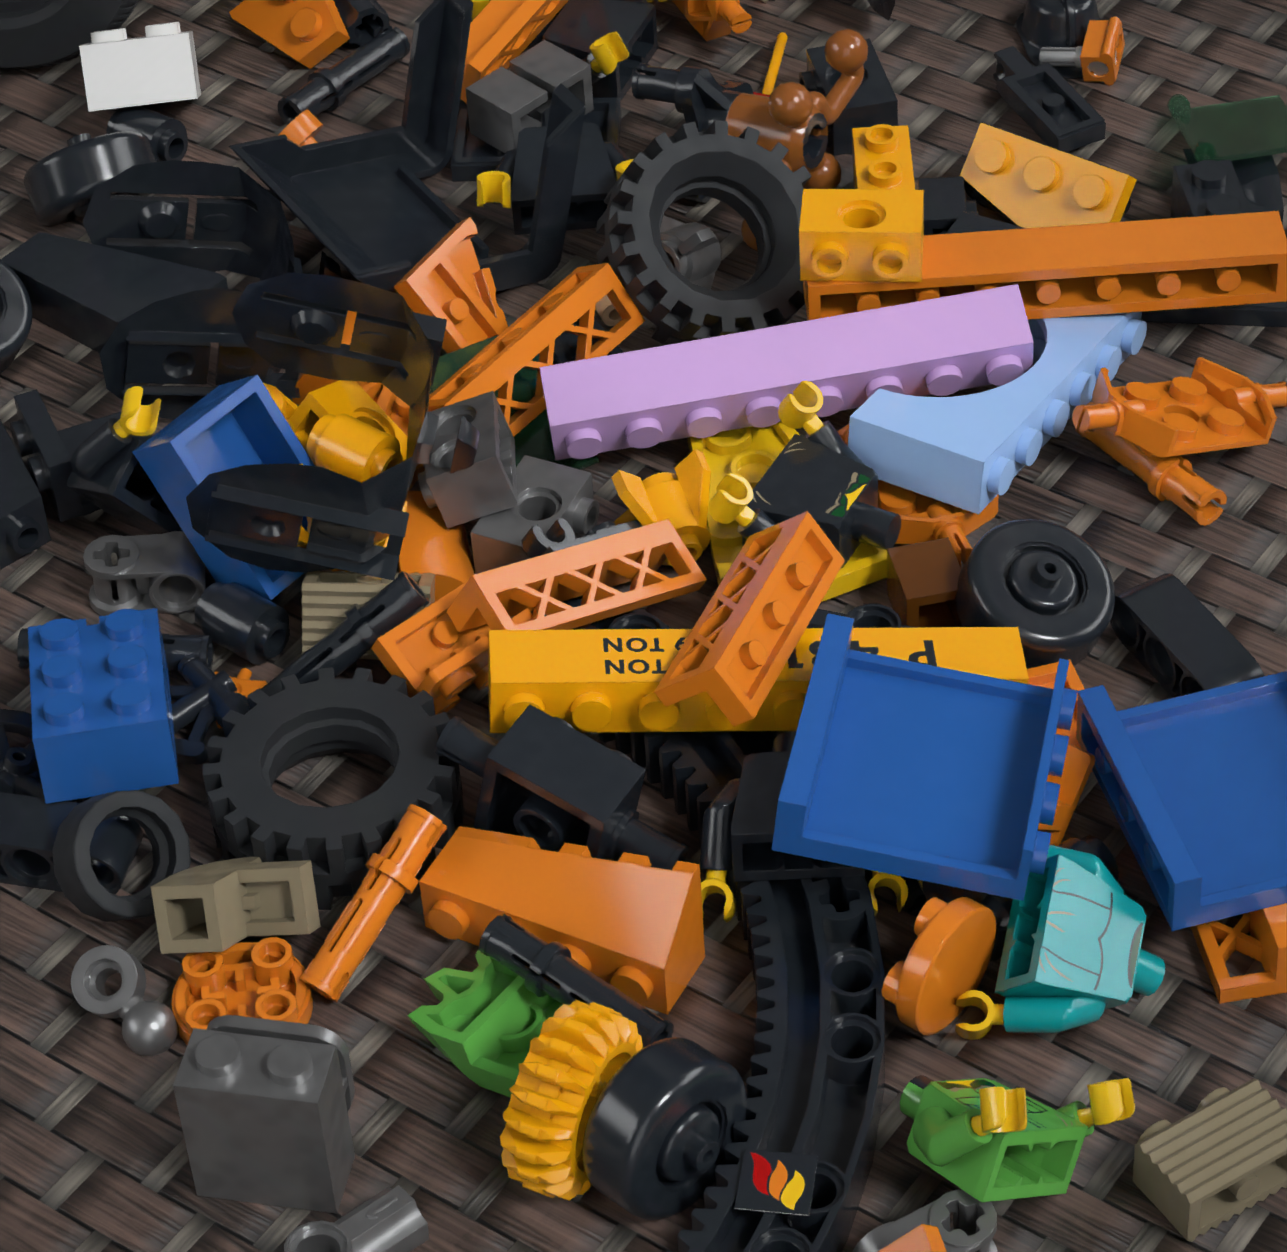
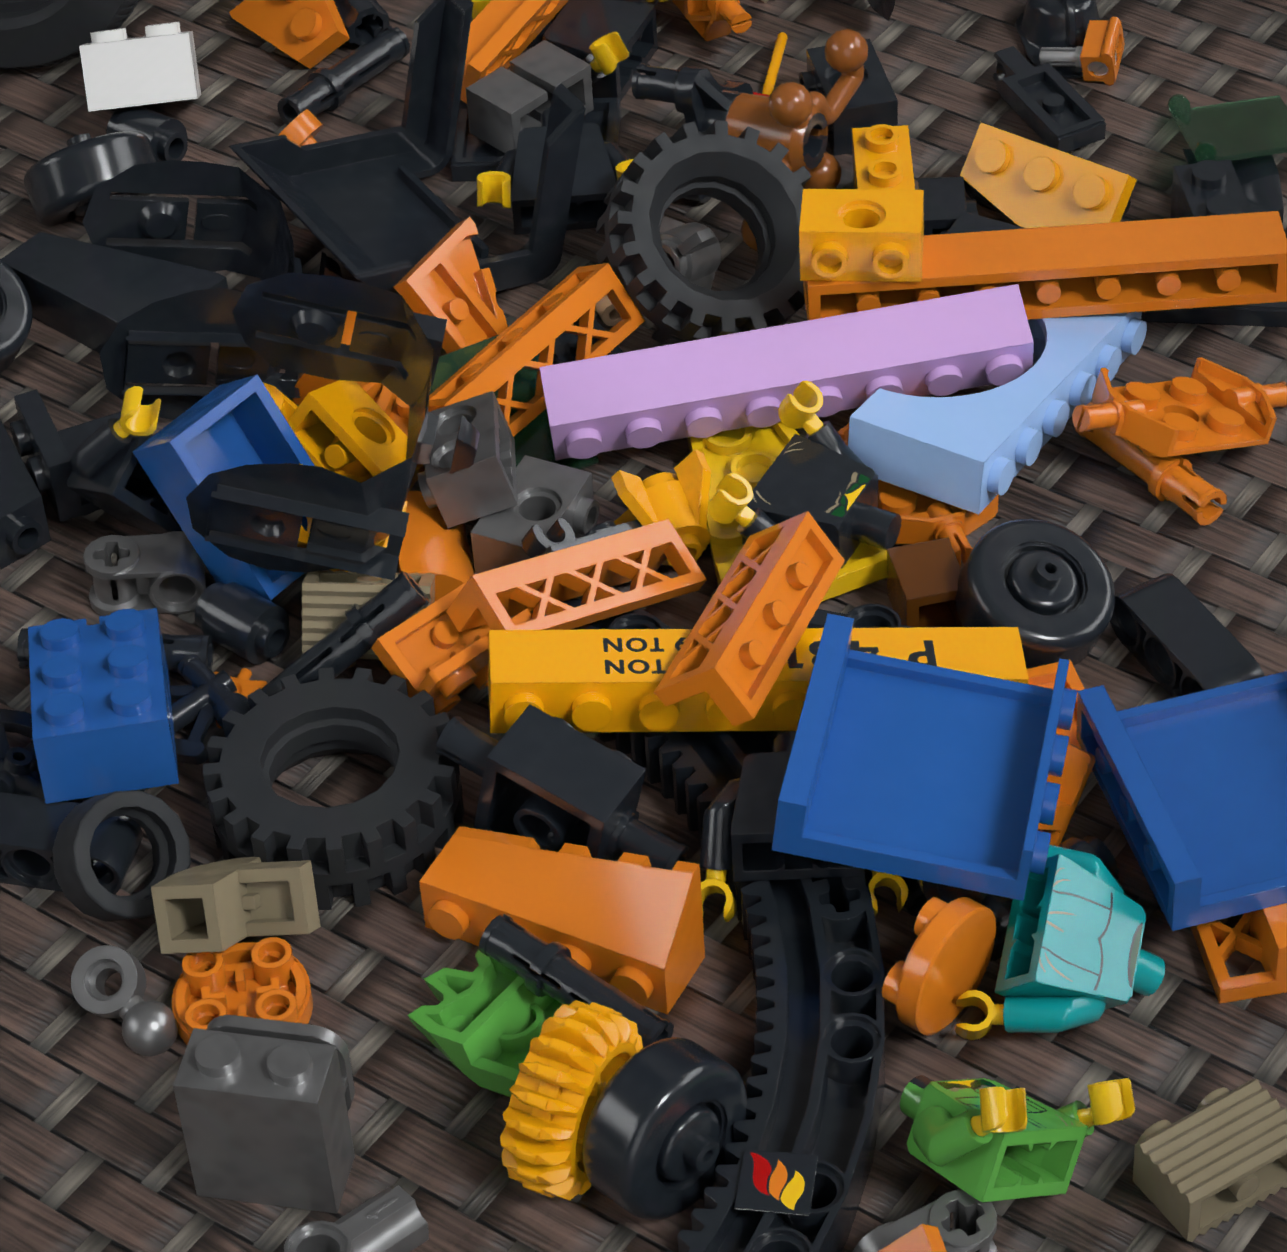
orange pin [299,804,447,1003] -> none
light orange brick [306,414,403,483] -> none

